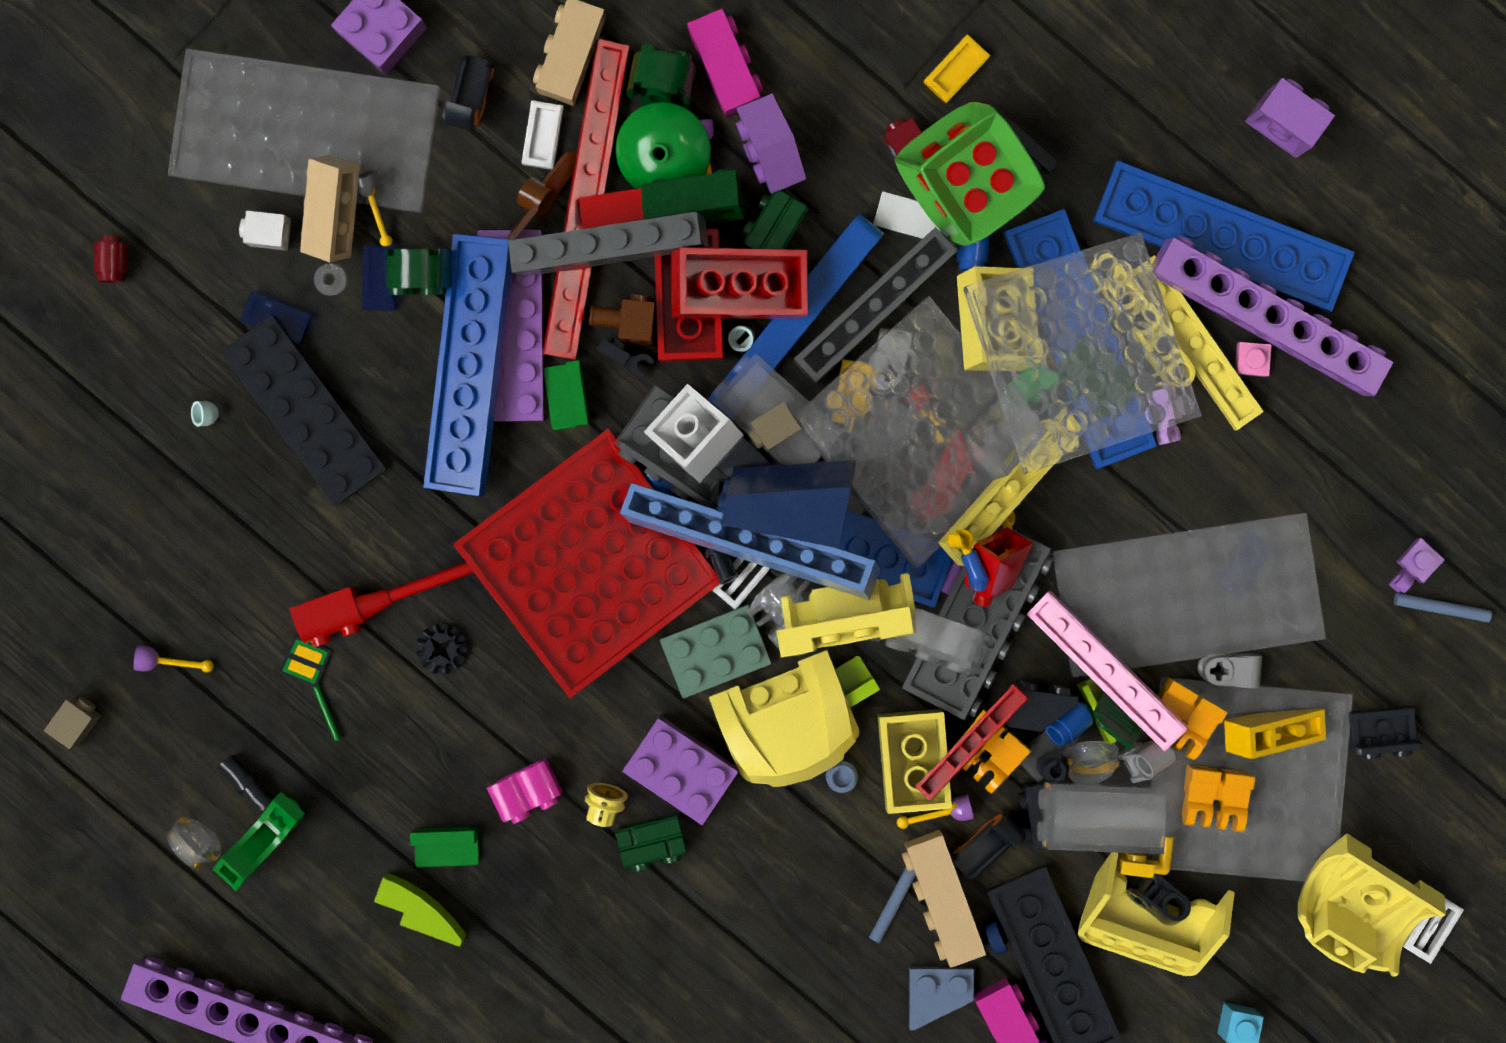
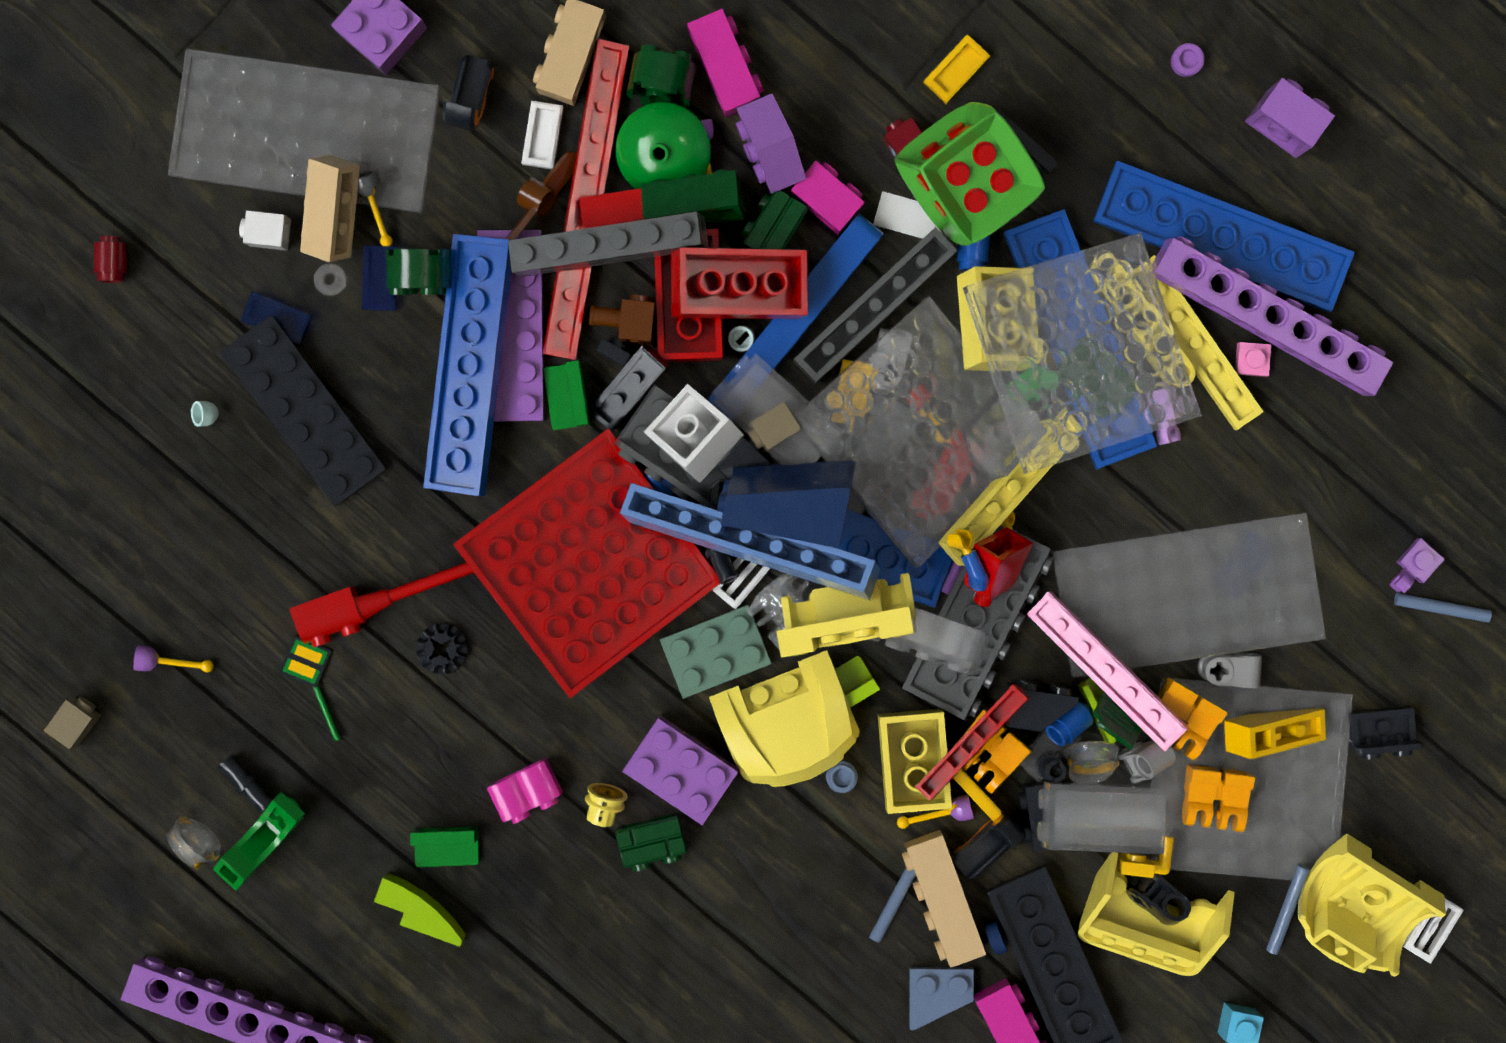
none -> tile [588,343,669,432]
none -> dark pink brick [790,161,864,235]
none -> yellow tile [953,769,1002,822]
none -> medium lavender tile [1171,43,1205,77]
none -> sand blue bar [1266,864,1310,955]

